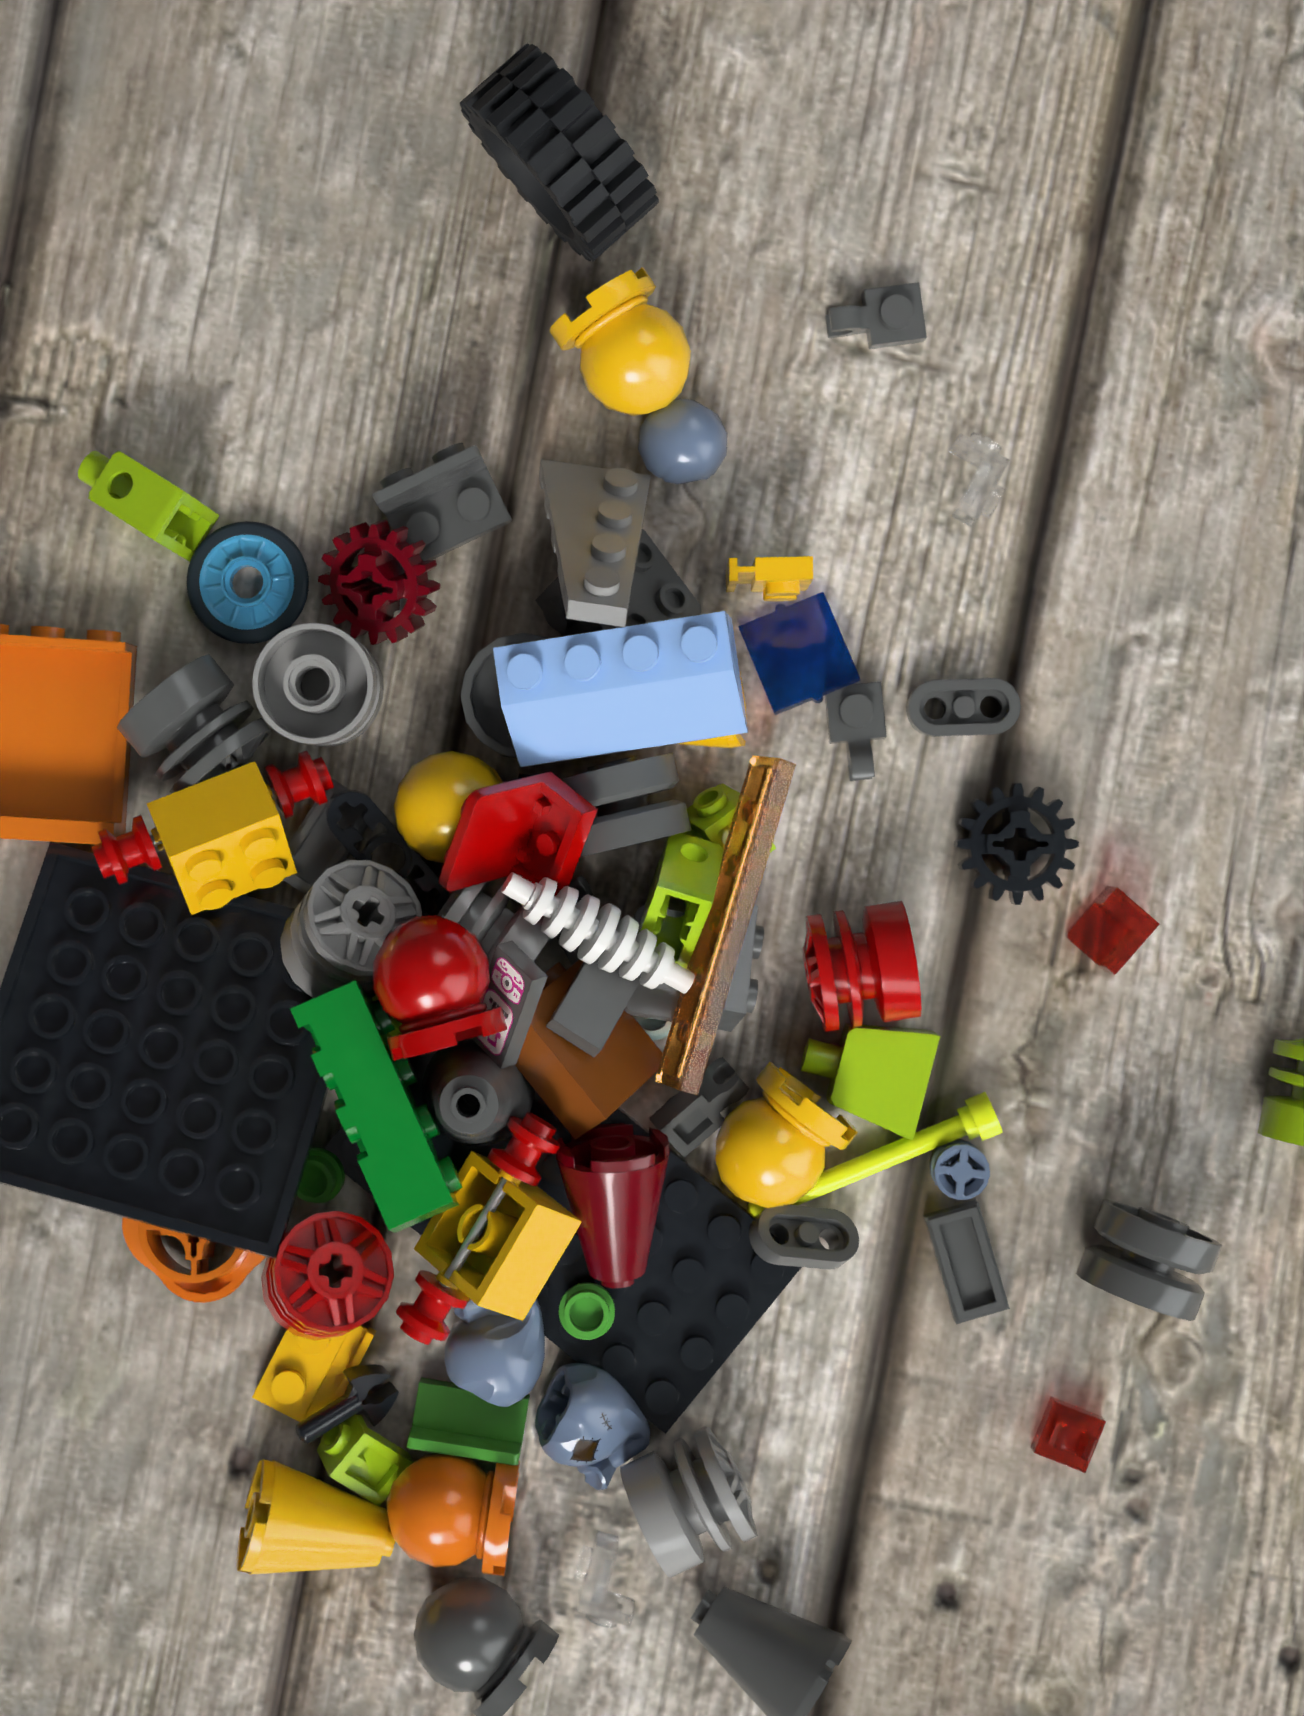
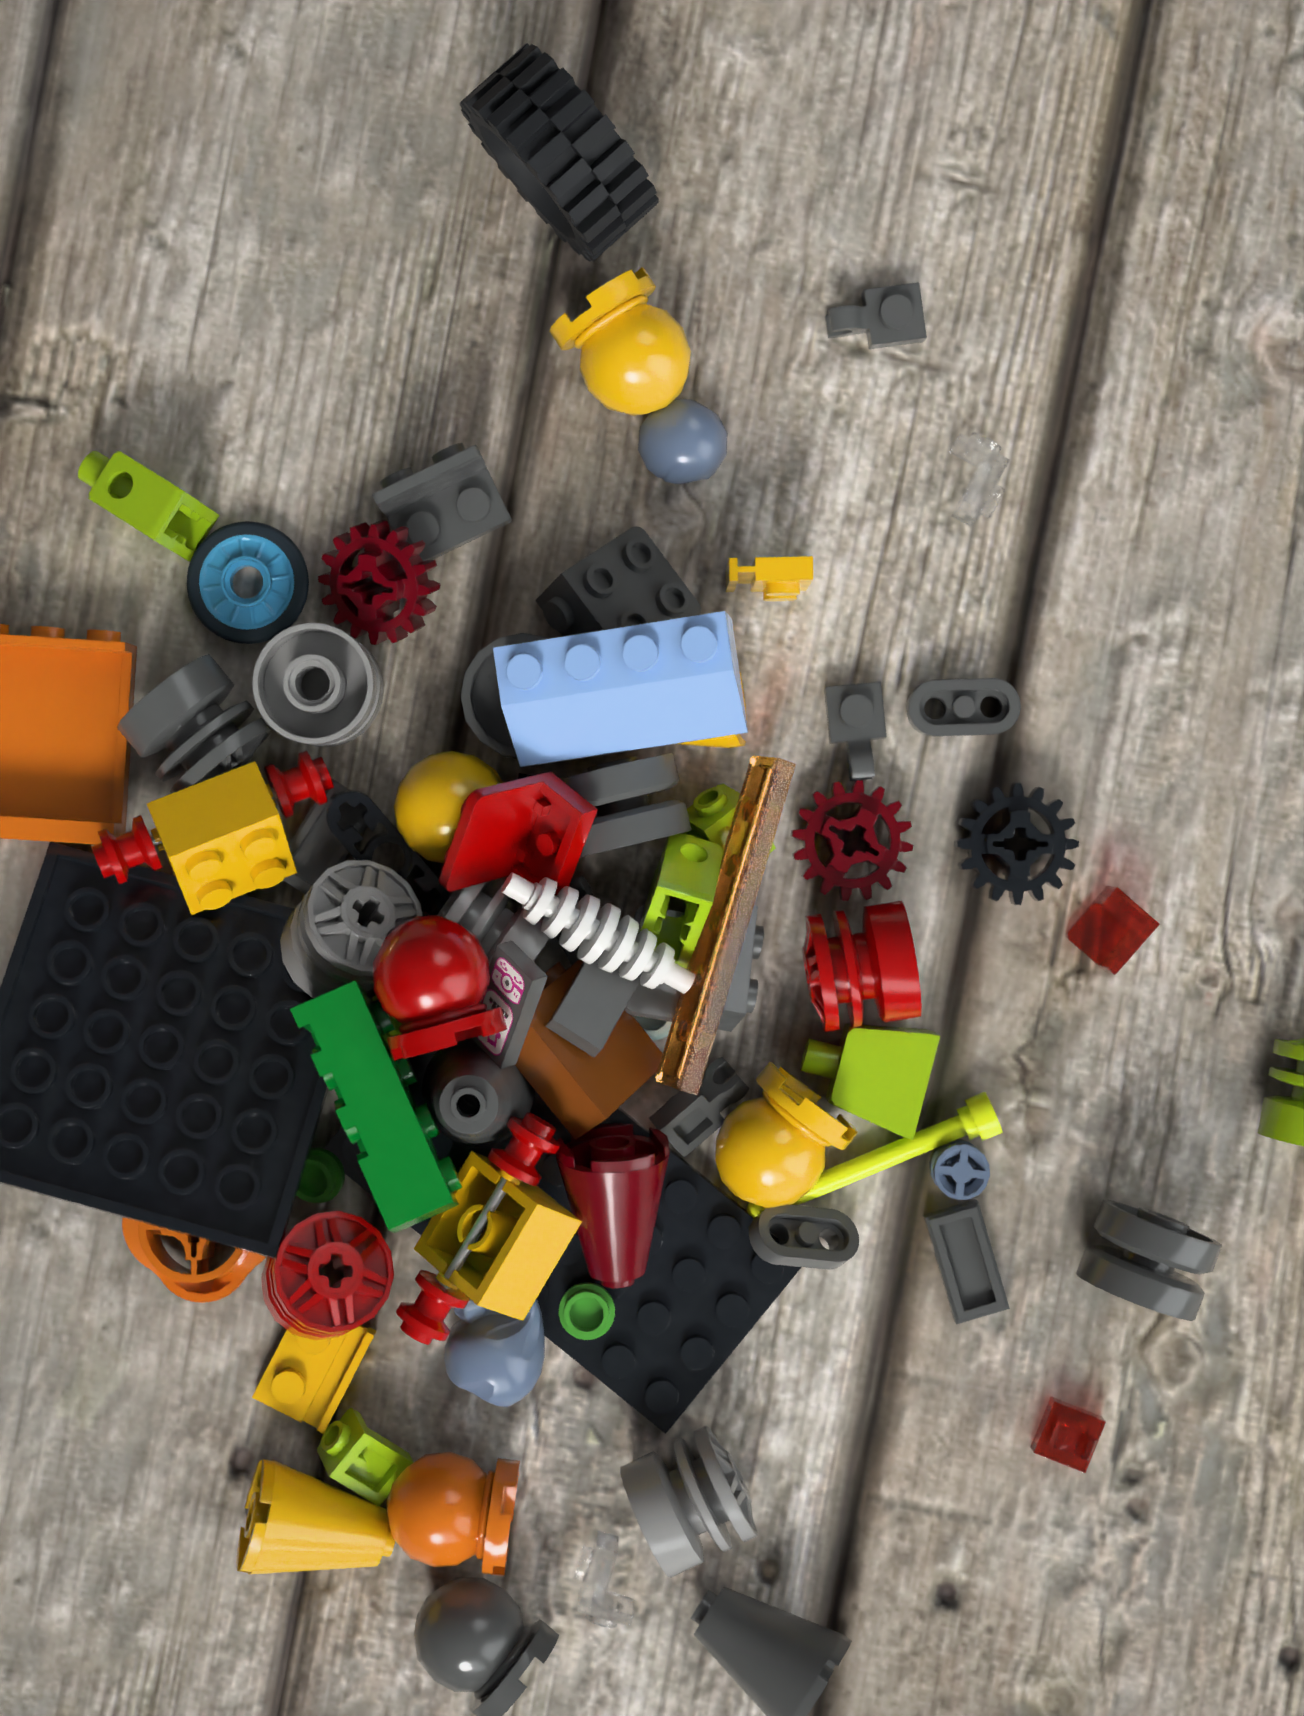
black bar [296,1364,399,1444] -> none
bright green panel [407,1377,530,1465] -> none
sand blue piece [535,1363,650,1490] -> none
light grey wing [539,459,651,627] -> none
clear blue piece [738,592,861,715] -> none
none -> dark red gear [790,780,913,901]

